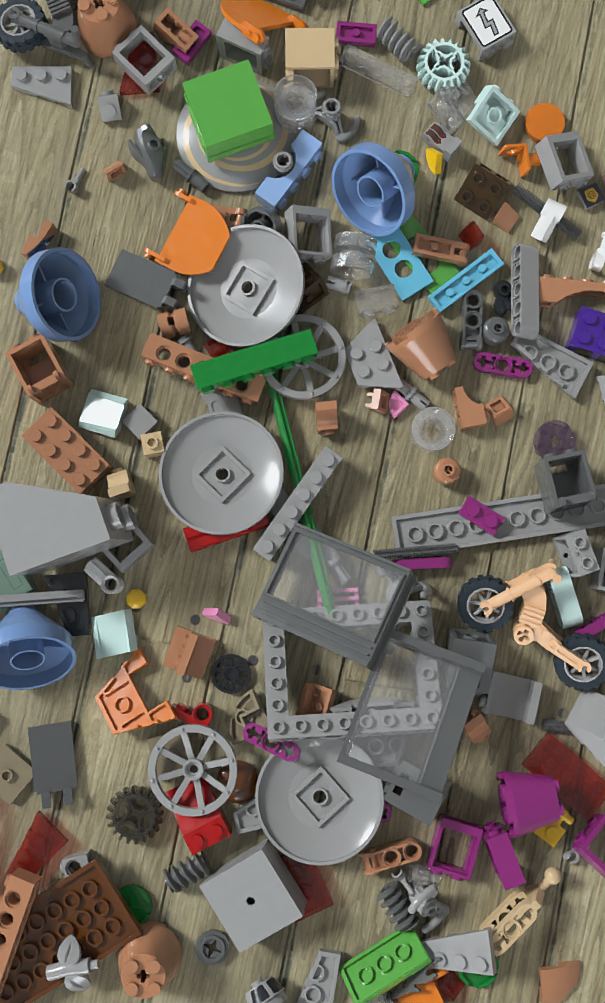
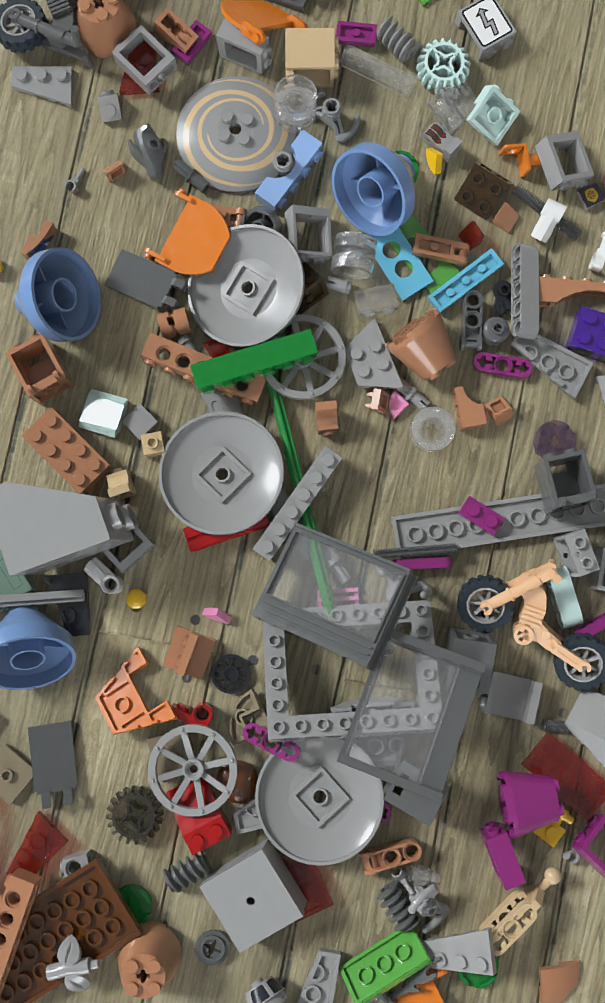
light aqua slope [91,608,139,659] -> none
bright green container [182,59,275,163] -> none
nougat bracket [295,682,337,715] -> none
magenta window [426,813,484,881] -> none
nougat head [432,457,461,485] -> none
clear red slope [435,970,465,1002] -> none
nougat arch [463,708,492,744] -> none
orange tile [524,103,565,143] -> none

